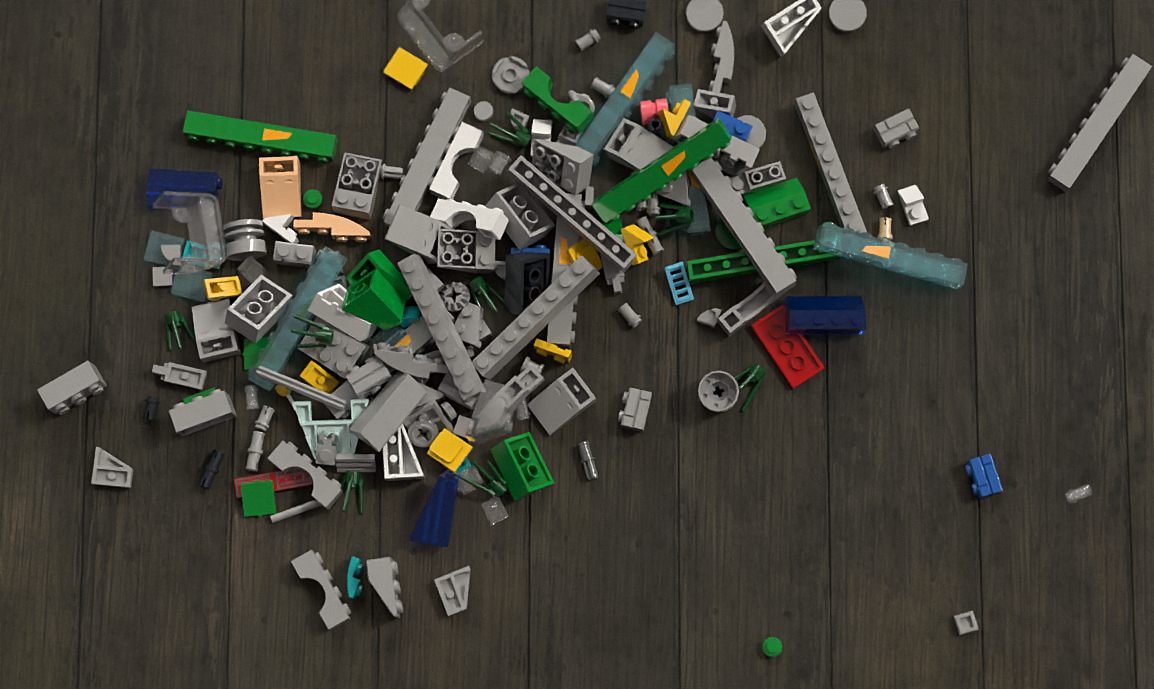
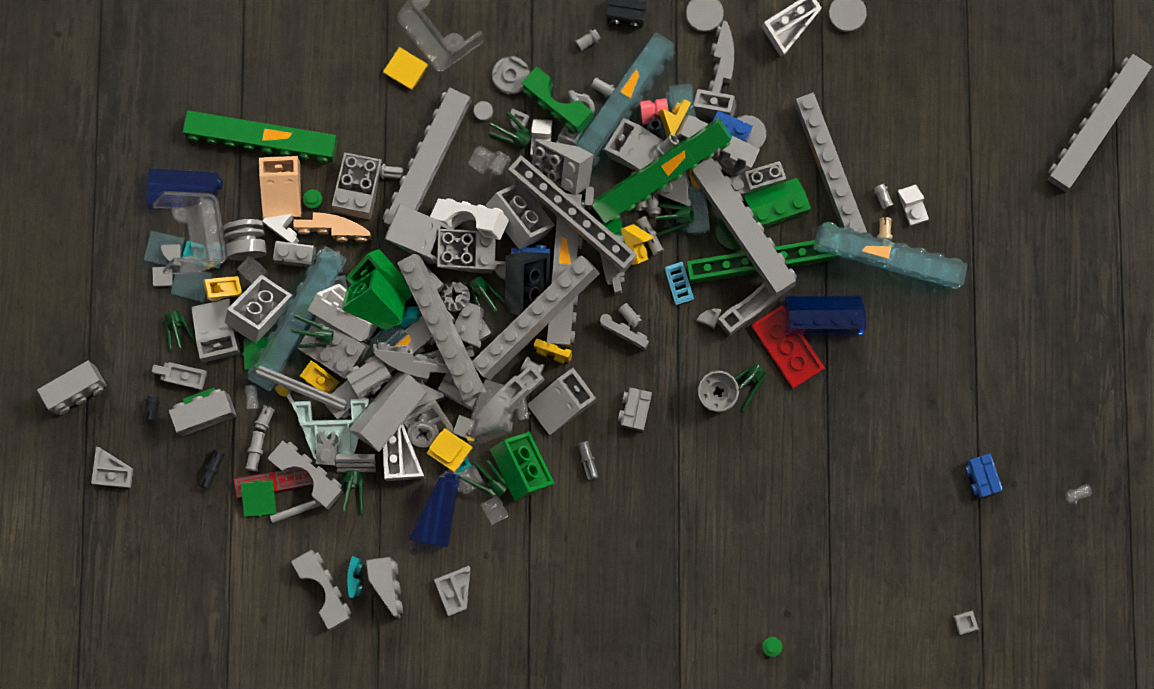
white arch [428,122,484,200] -> none
light grey tile [440,401,457,421] -> none
yellow piece [566,238,603,271] -> none
light grey brick [873,108,919,149] -> none
none -> light grey plate [600,314,649,350]
none -> light grey pin [656,134,679,156]

